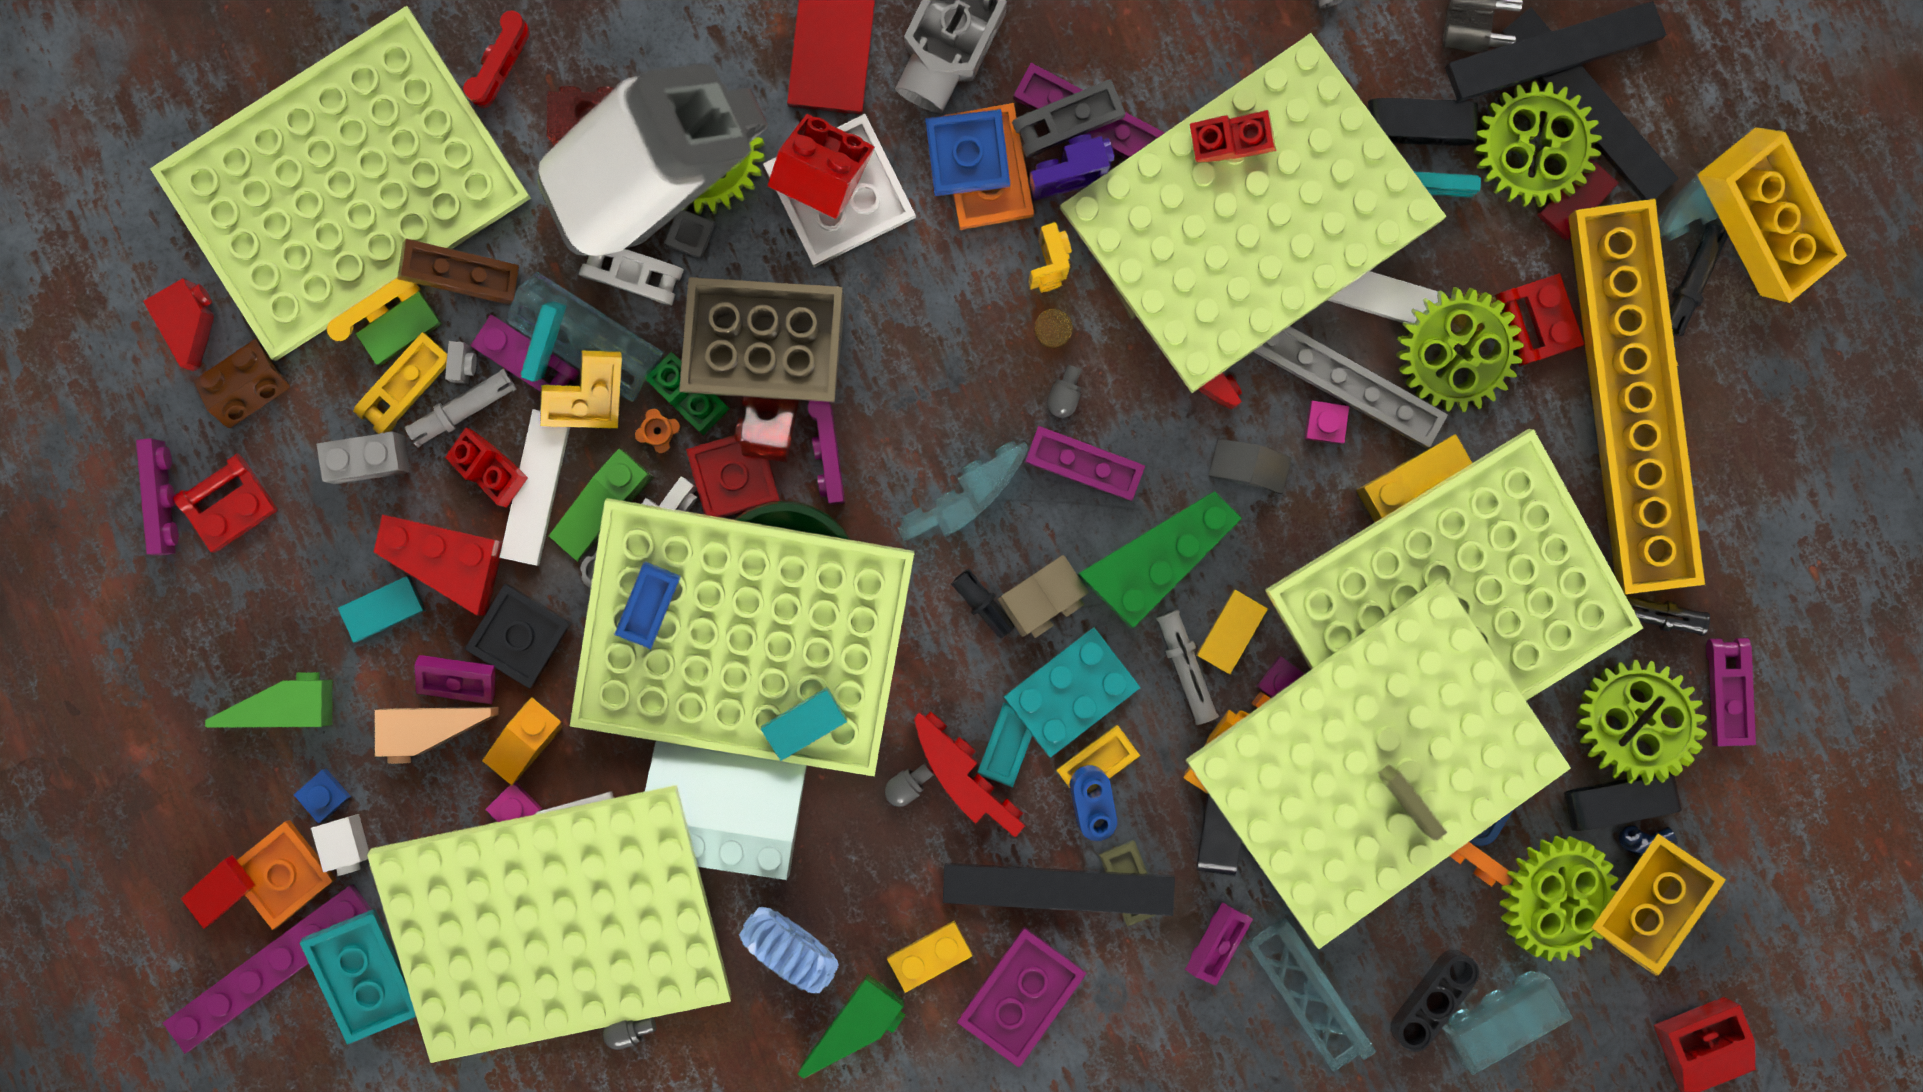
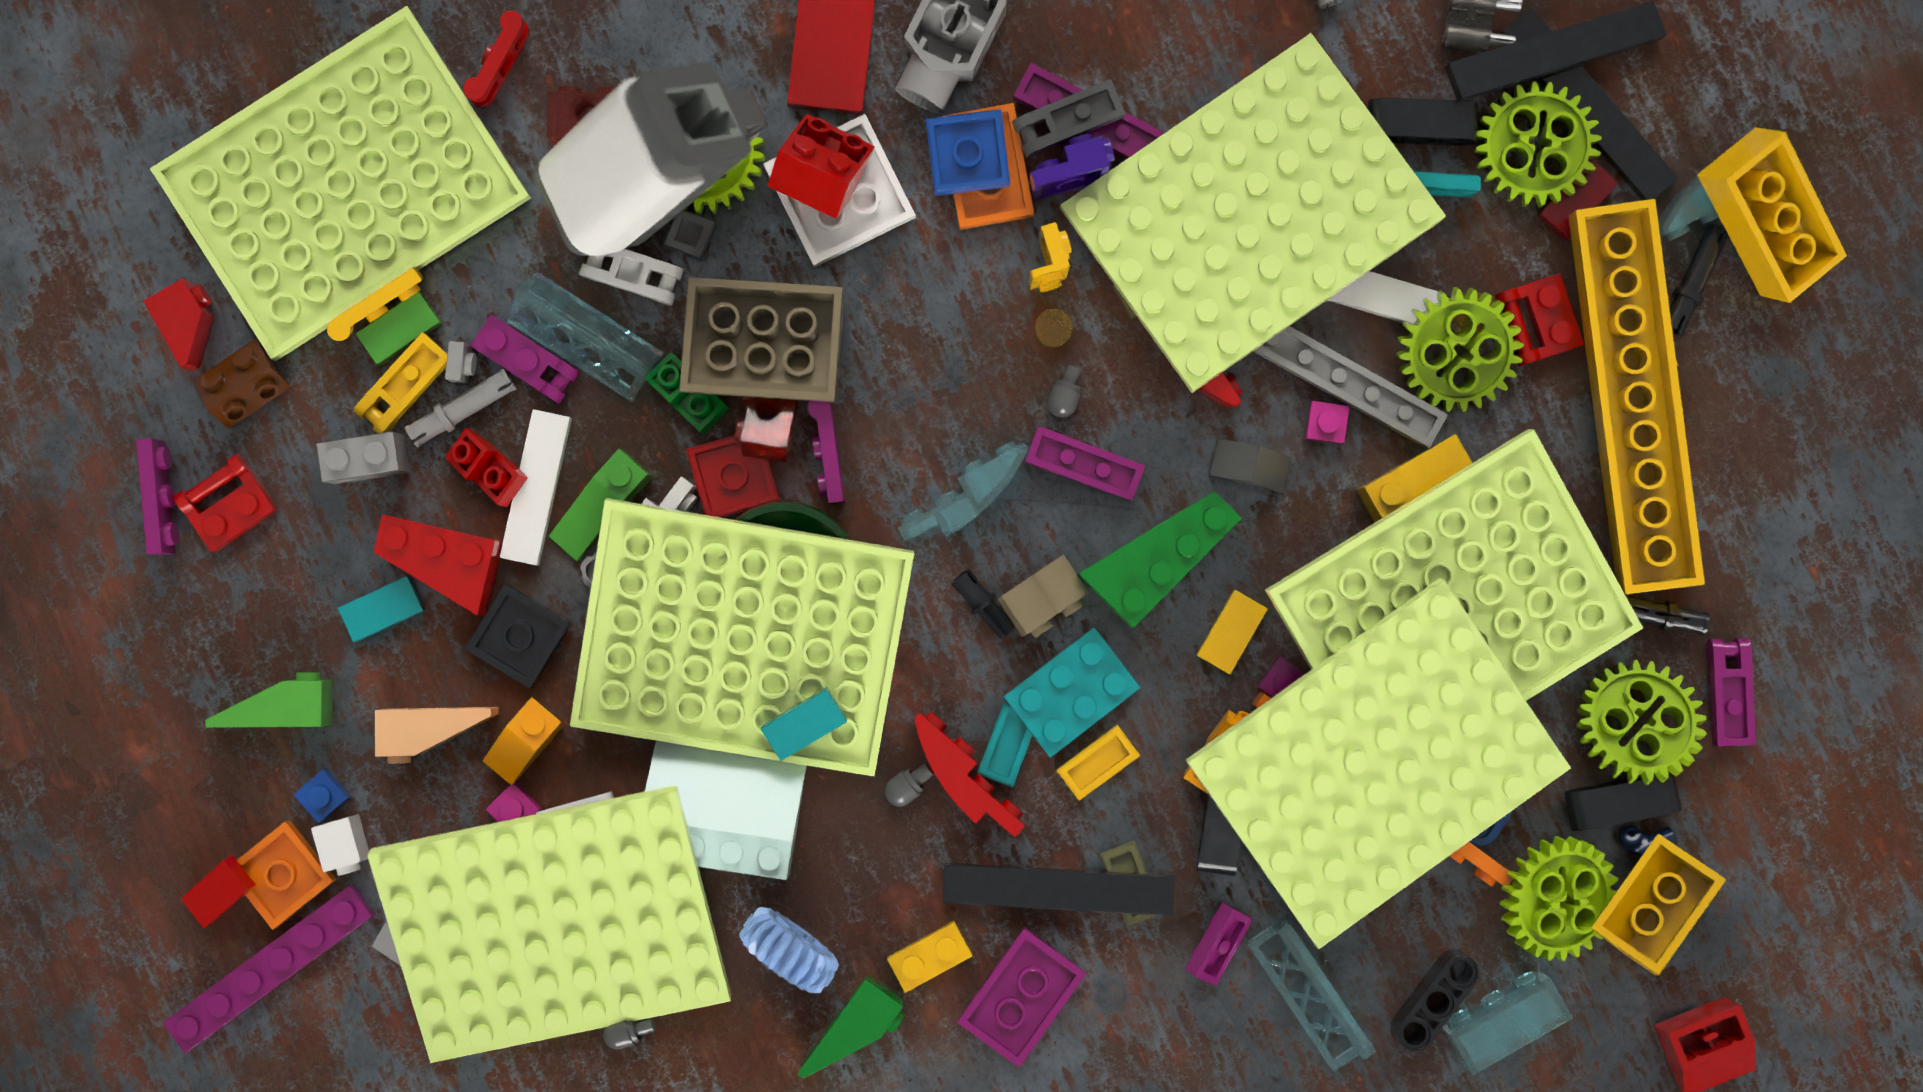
teal plate [300,909,416,1044] -> none
reddish brown plate [397,239,519,305] -> none
magenta plate [414,655,495,704] -> none
teal tile [520,301,567,382] -> none
yellow plate [540,351,622,428] -> none
blue tile [614,561,681,649] -> none
orange plate [635,409,680,453] -> none
blue plate [1070,765,1117,841] -> none
light grey pin [1156,609,1219,725] -> none
red slope [1190,110,1276,163] -> none
olive tile [1379,764,1448,841] -> none

